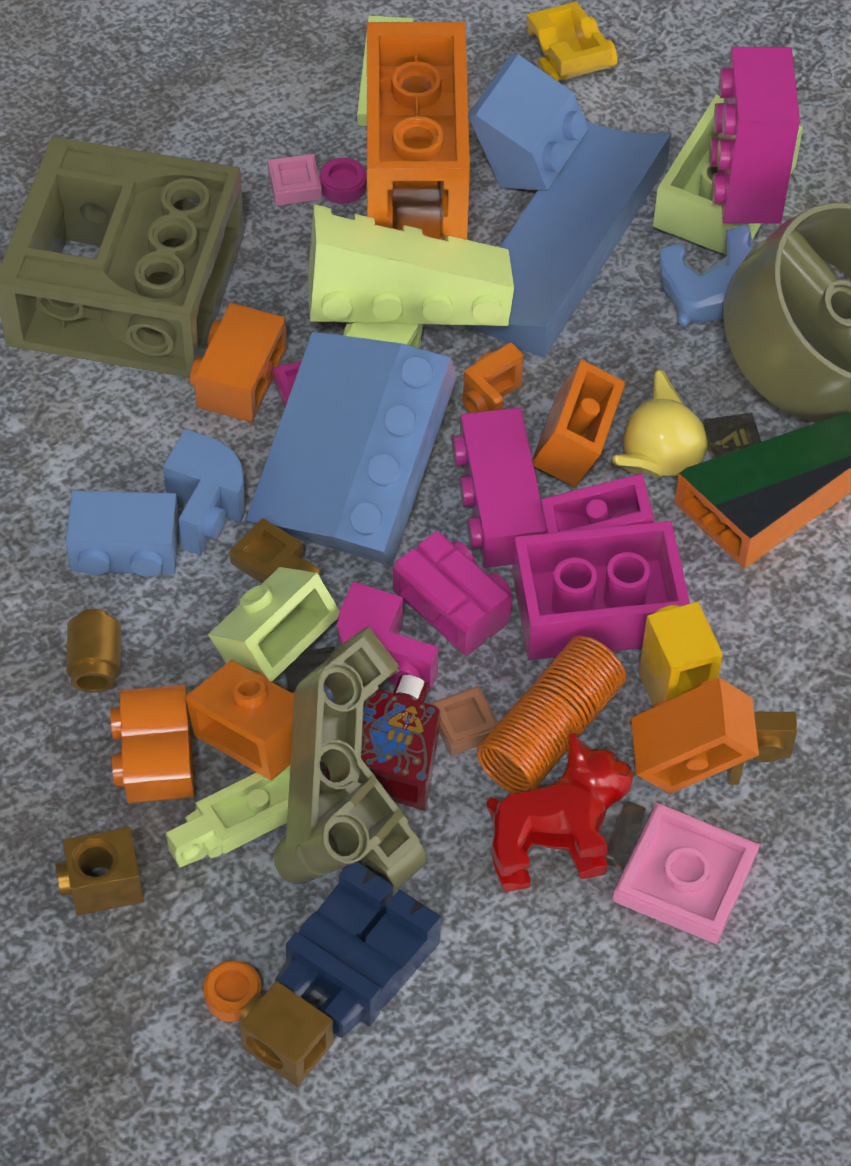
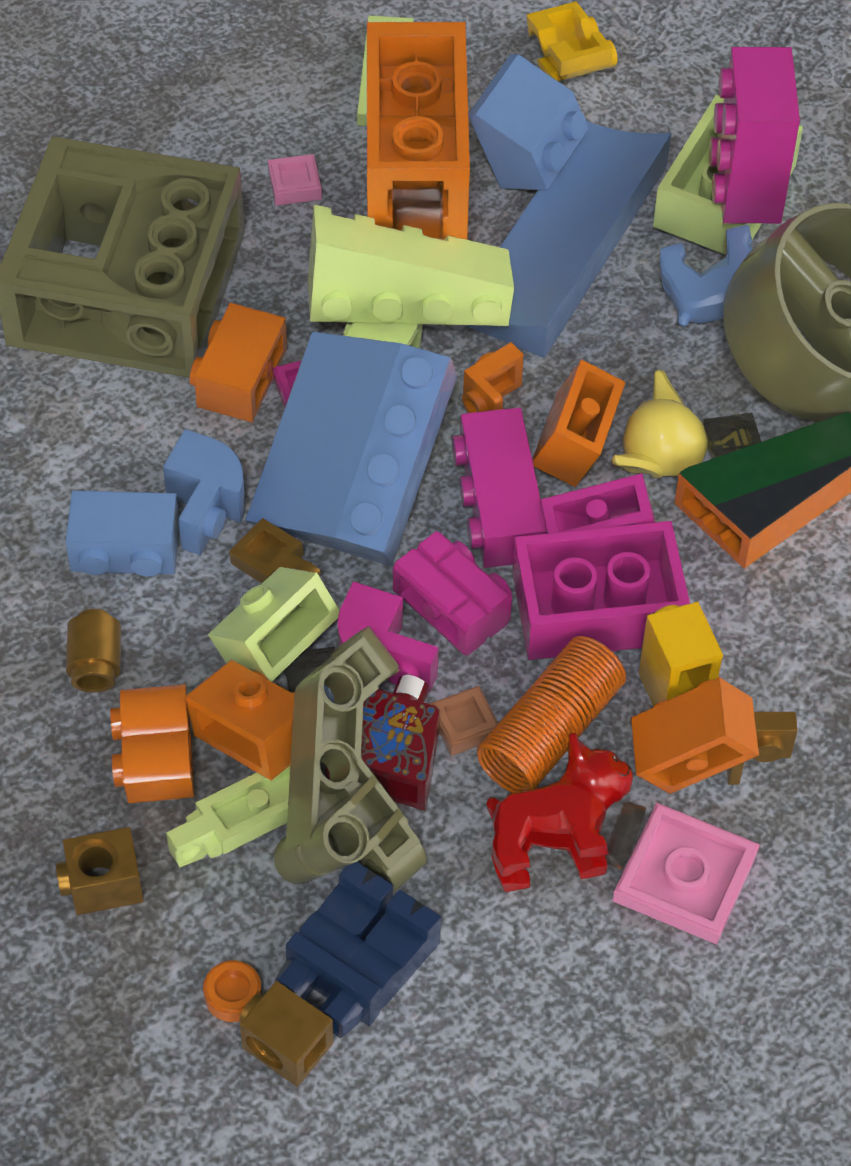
dark pink tile [320,158,367,204] -> none

